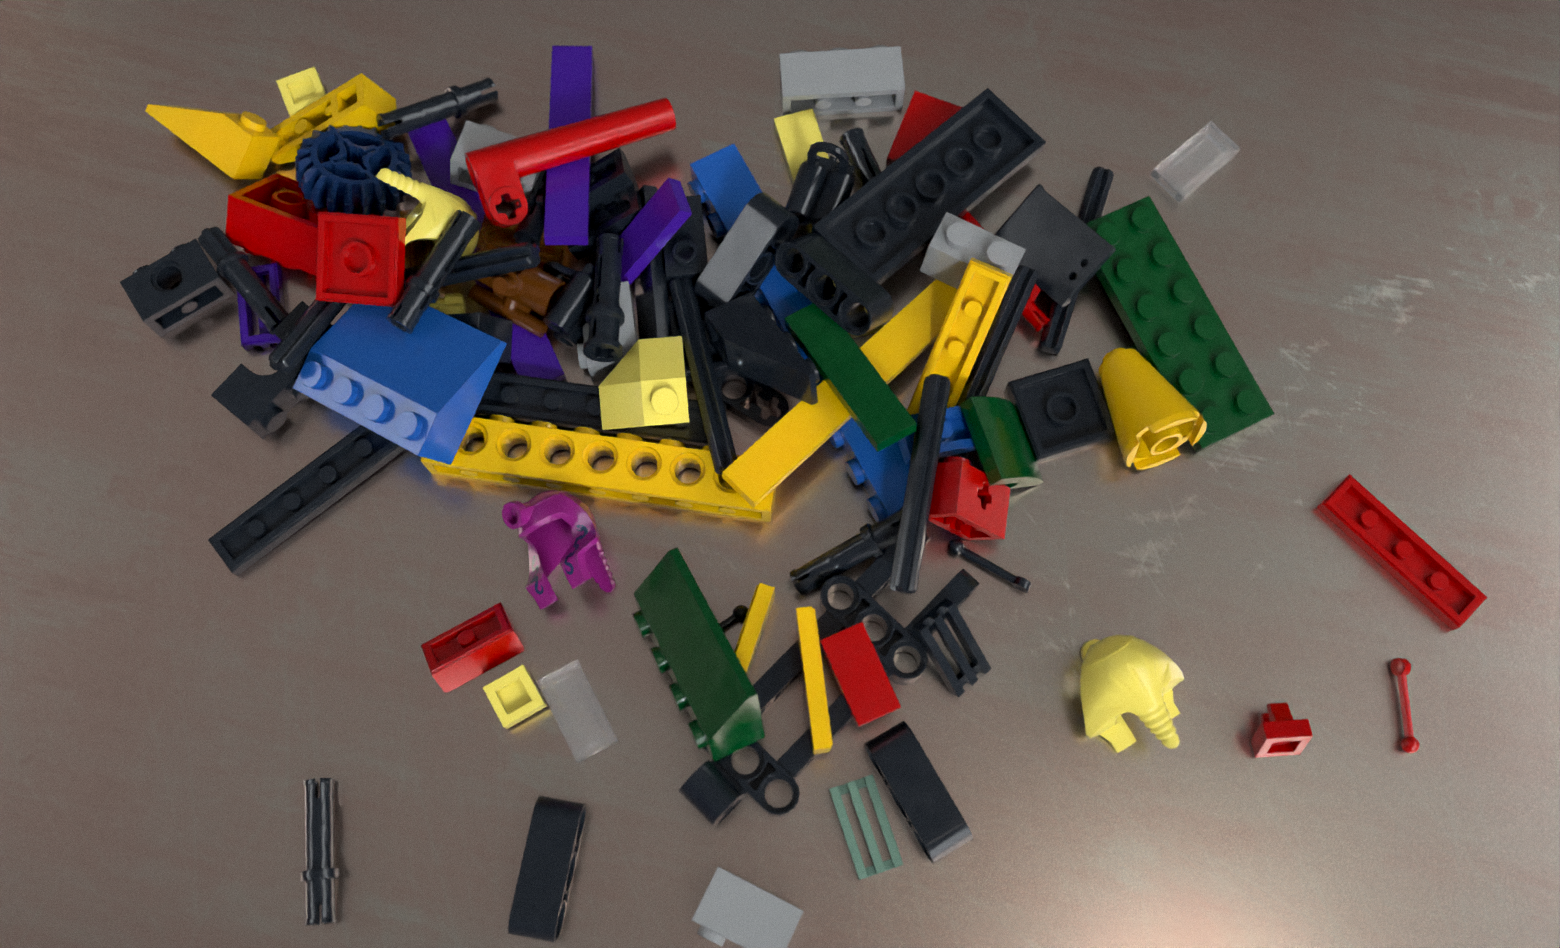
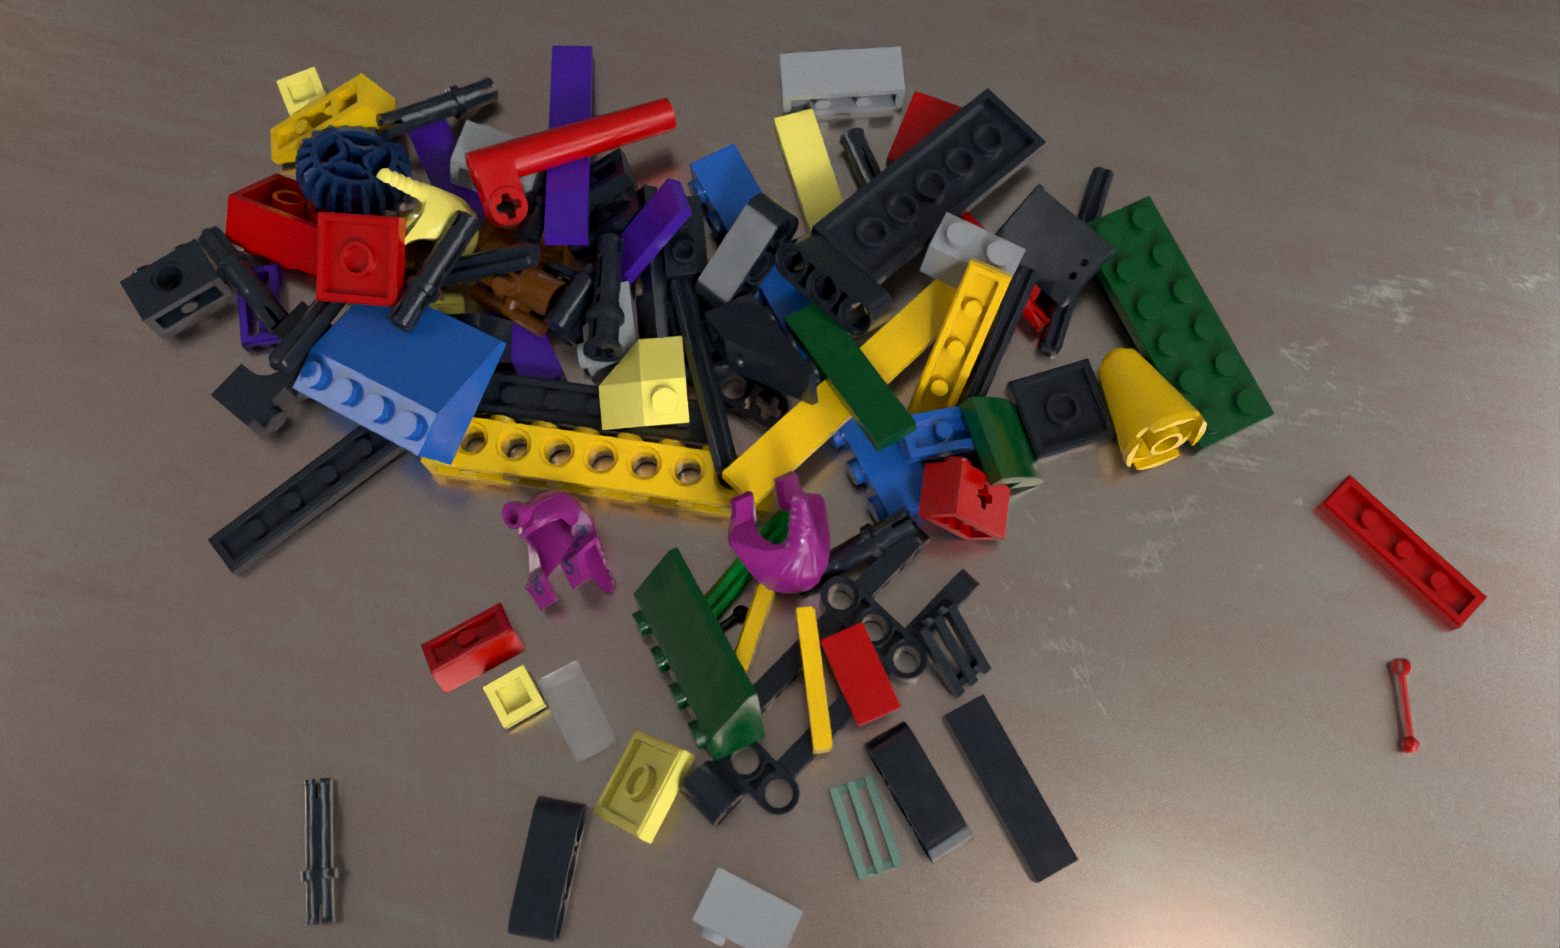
yellow slope [145,104,280,179] -> none
black piece [785,142,855,226] -> none
black axle [890,374,951,594] -> none
black hinge [947,539,1032,593] -> none
light yellow piece [1080,635,1184,753] -> none
clear tile [1151,121,1240,203] -> none
red tile [1251,702,1313,758] -> none
none -> light yellow tile [593,729,696,844]
none -> green axle [704,509,791,619]
none -> magenta piece [728,471,830,593]
none -> black tile [943,694,1078,883]

